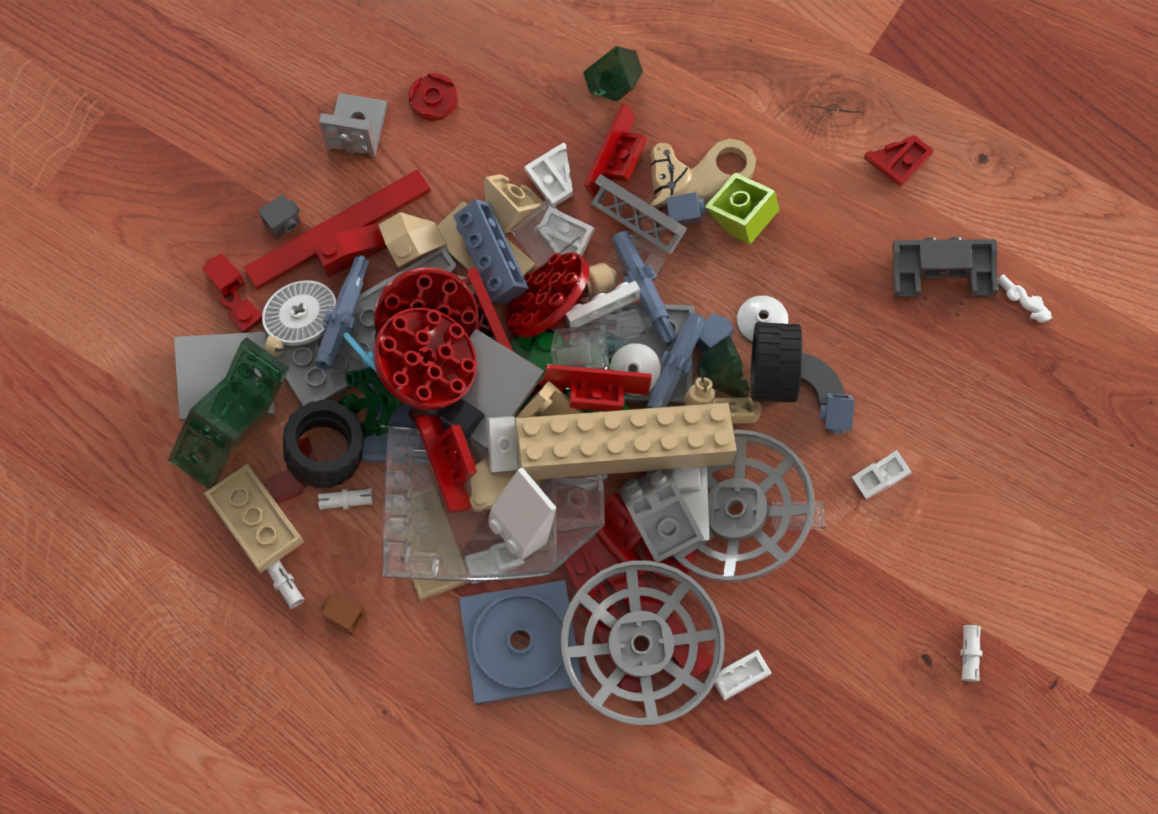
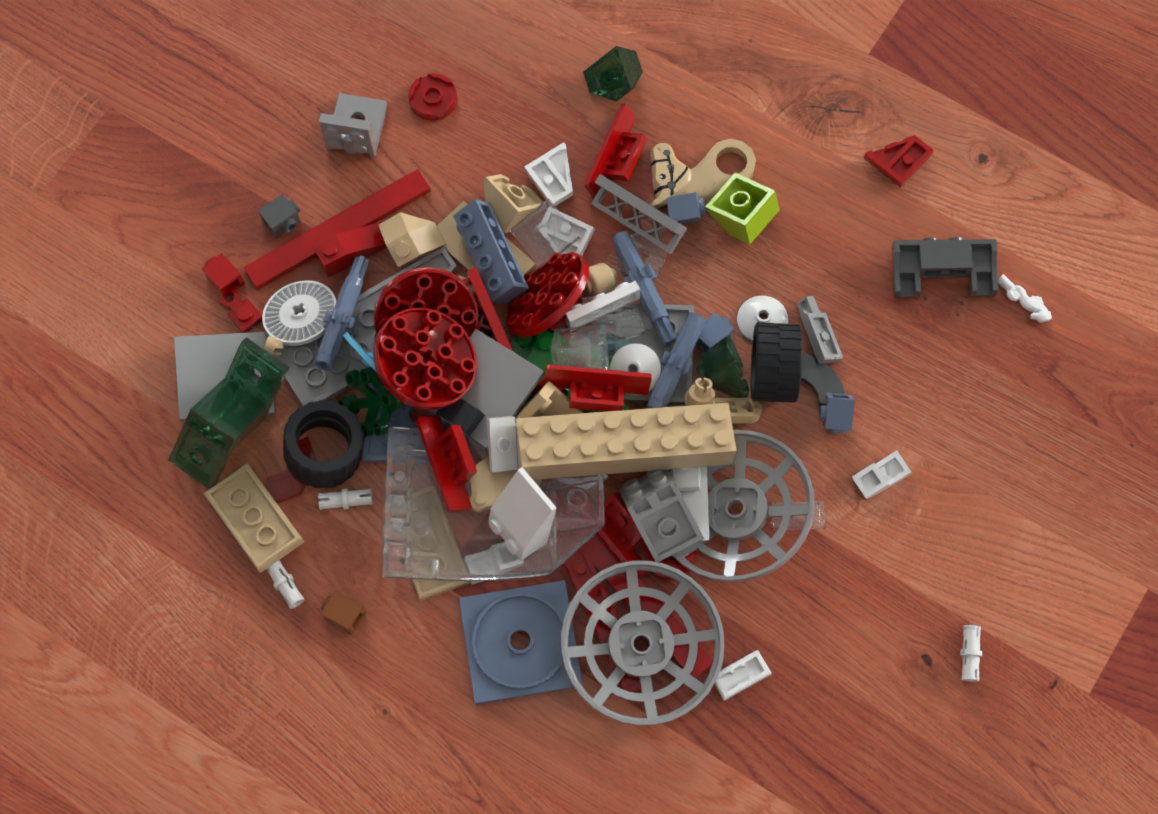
none -> light grey hinge [797,296,843,364]

